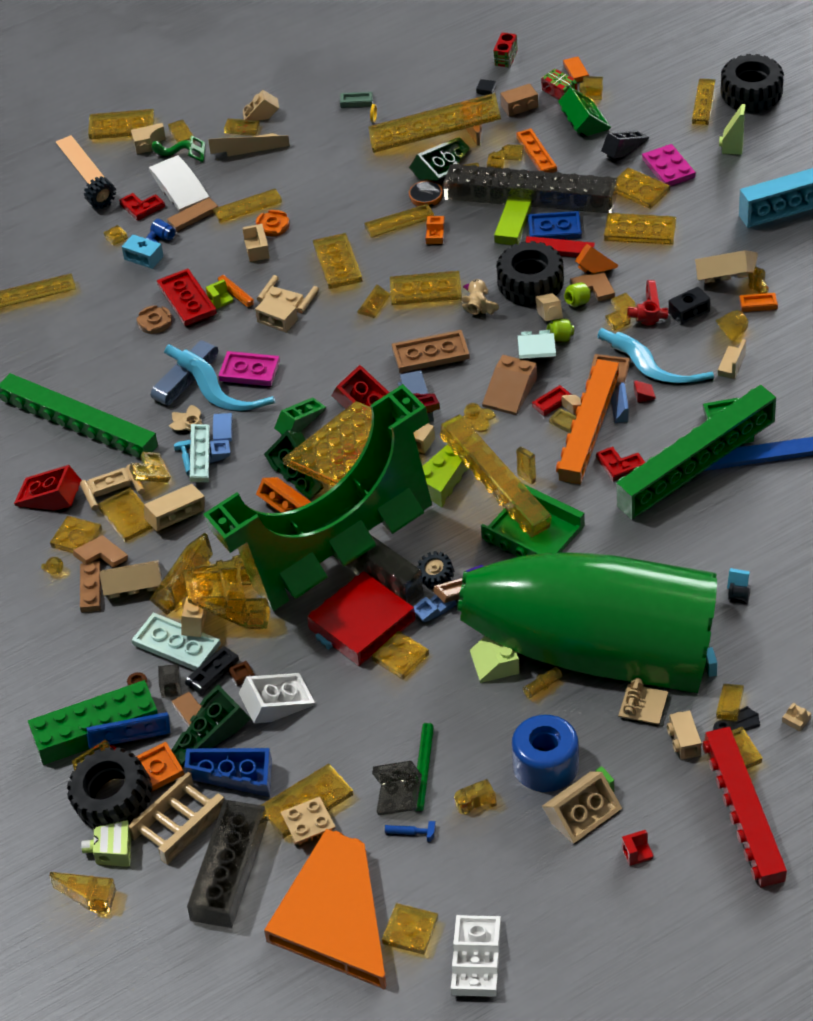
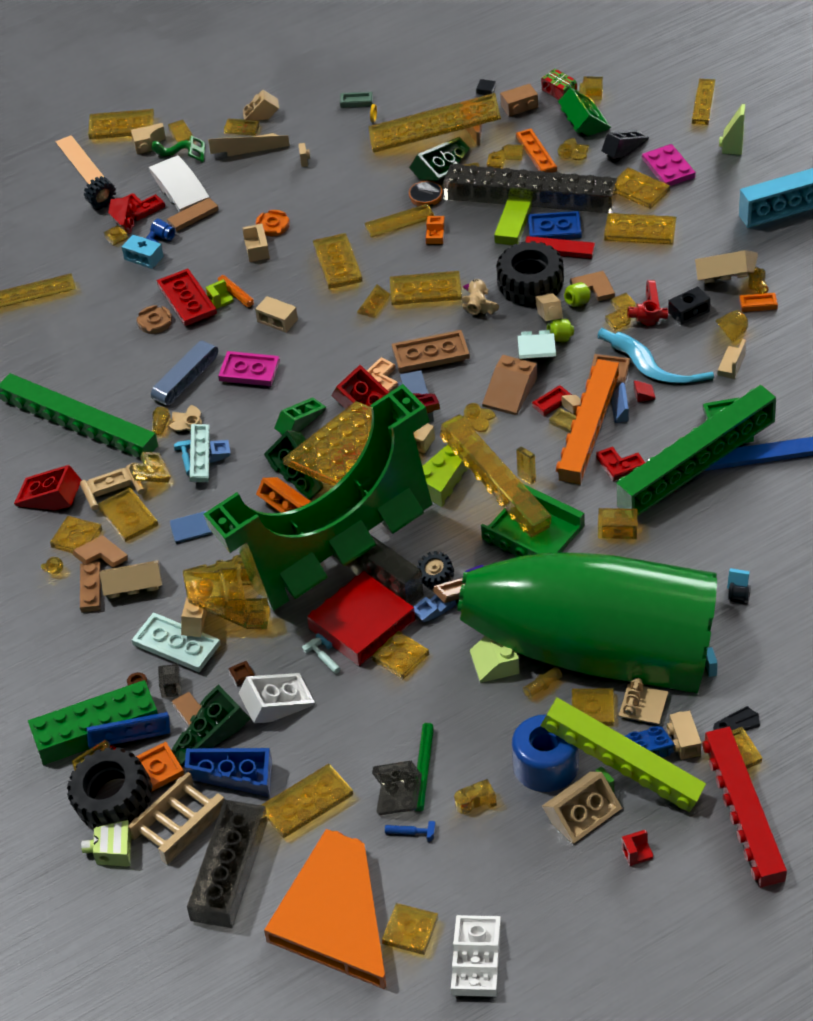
clear yellow slope [49,872,116,913] -> none
tan brick [144,484,205,531] -> none
clear yellow slope [149,533,213,615] -> none
medium azure animal [164,344,275,411] -> none
black plate [185,646,239,695] -> none
clear yellow tile [213,189,282,223] -> none
medium blue slope [213,413,233,441] -> none
tan plate [257,275,319,314] -> none
tan hinge [280,797,336,846] -> none
piece [493,32,518,68] -> none
orange tile [563,56,589,82] -> none
orange slope [575,244,619,273] -> none
clear yellow tile [716,683,744,721] -> none
black tyre [720,54,784,112] -> none
tan tile [782,703,811,731] -> none
none -> red slope [108,197,137,234]
none -> clear yellow cone [152,407,170,435]
none -> medium blue slope [170,511,212,543]
none -> tan plate [299,143,310,167]
none -> light aqua piece [302,638,341,674]
none -> light nougat tile [367,357,398,392]
none -> lime brick [540,697,706,812]
none -> clear yellow plate [557,138,589,160]
none -> clear yellow tile [572,688,614,726]
none -> clear yellow brick [598,508,638,539]
none -> blue hinge [625,726,674,758]

